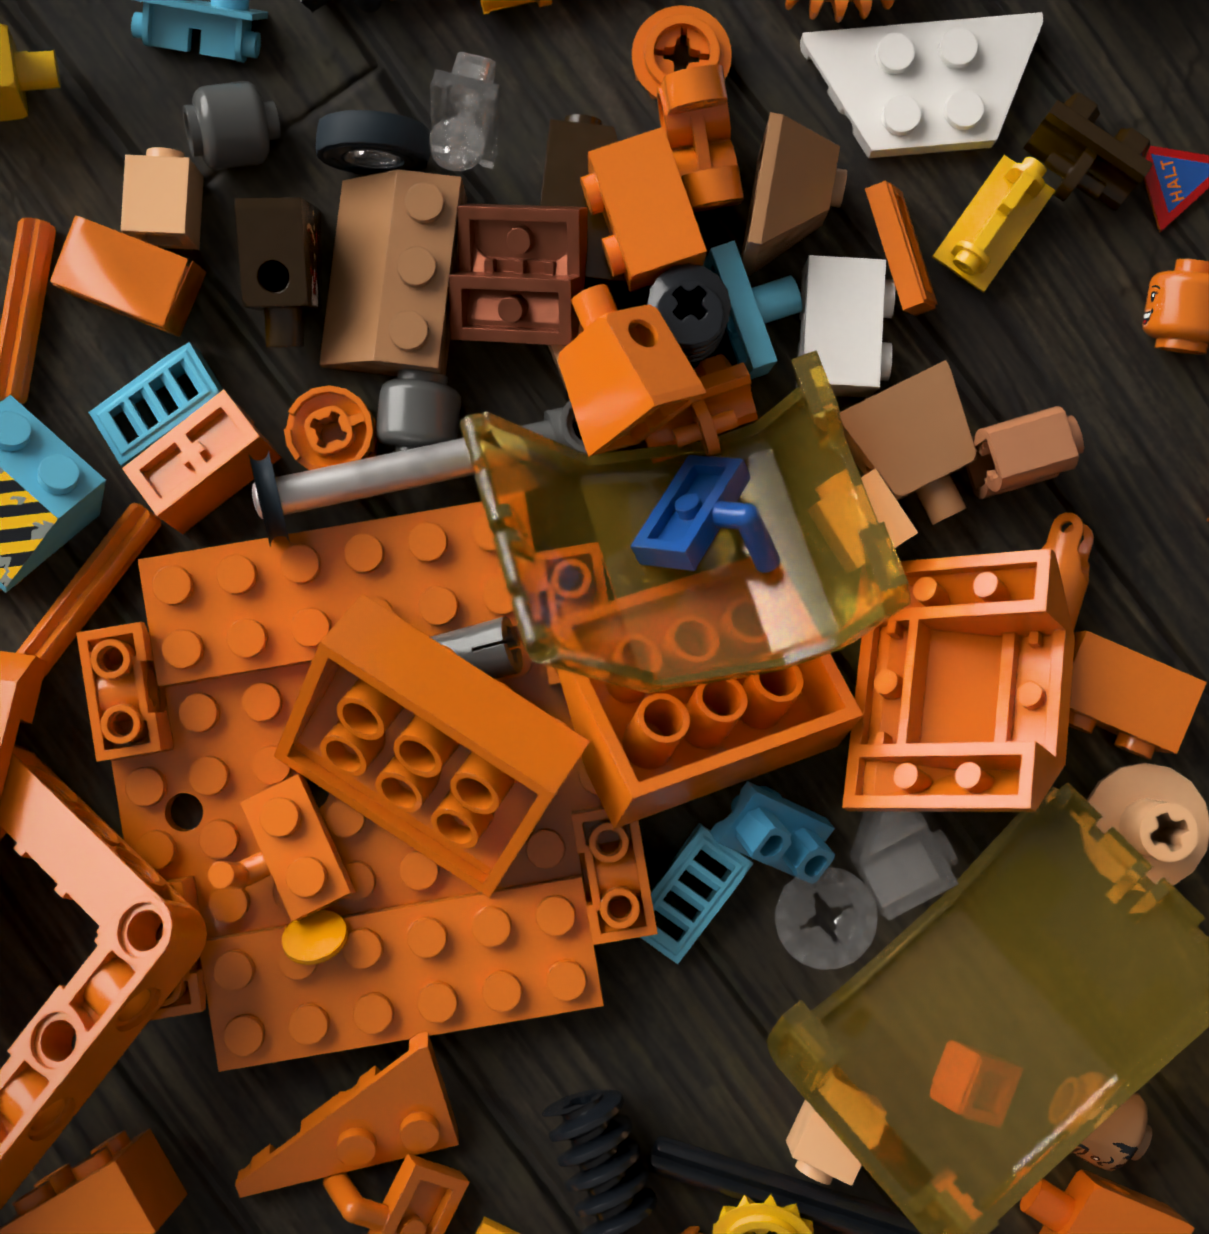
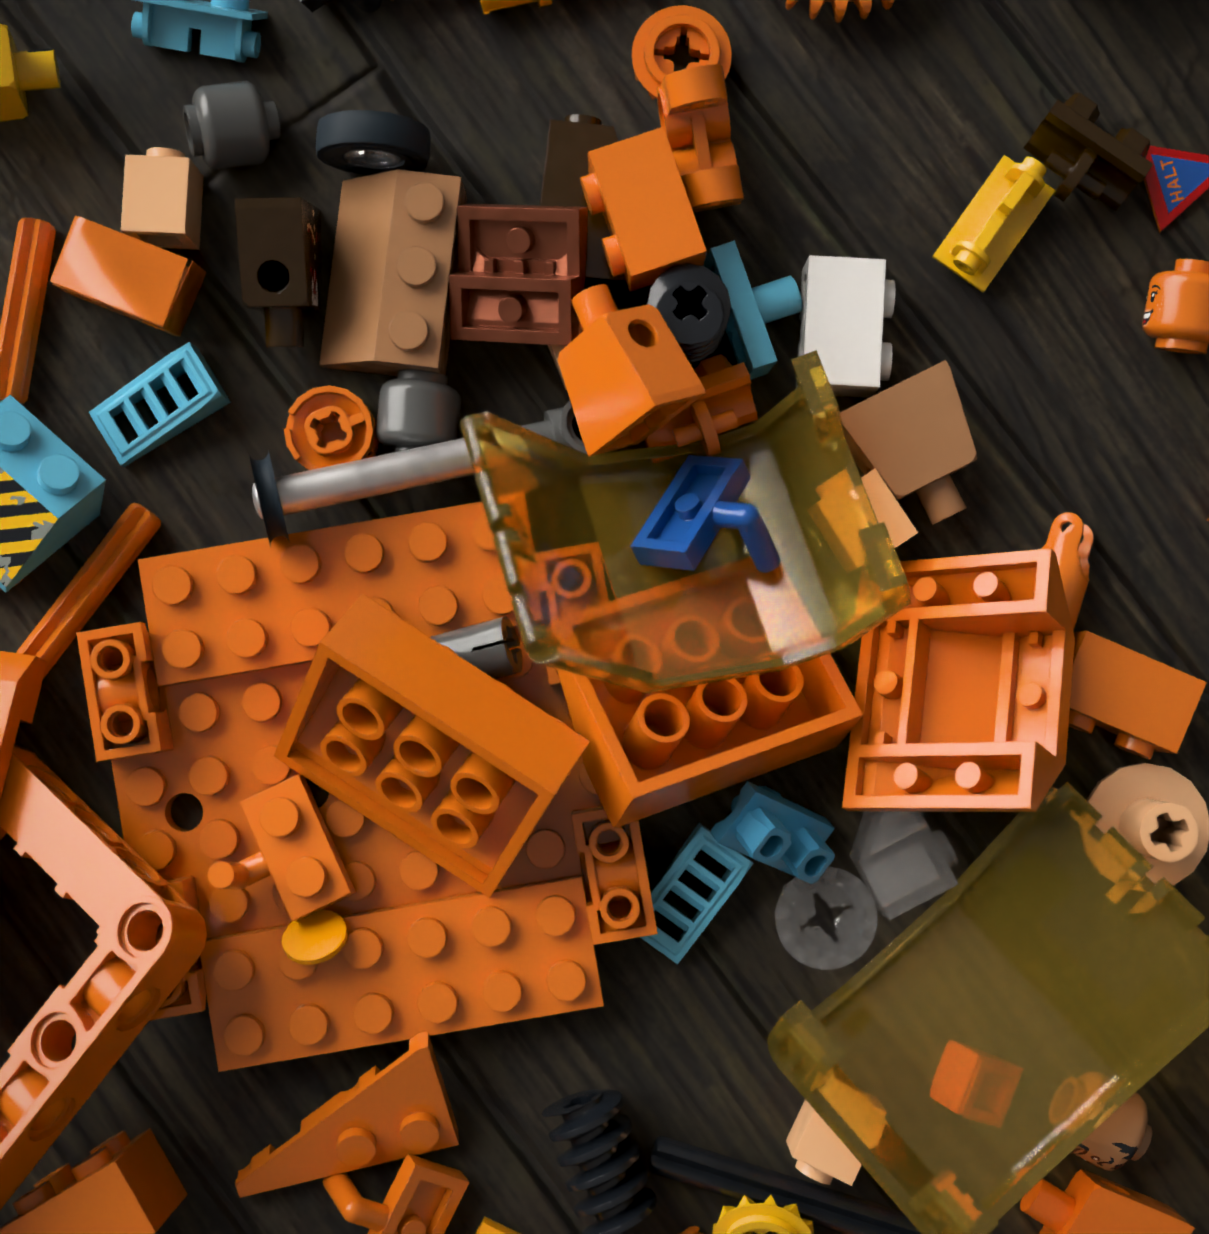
orange hinge [122,389,282,534] -> none
clear hips [429,52,499,171] -> none
medium nougat slope [741,112,847,276] -> none
white wing [800,12,1043,158] -> none
orange tile [865,180,937,316] -> none
nougat brick [966,406,1084,499] -> none

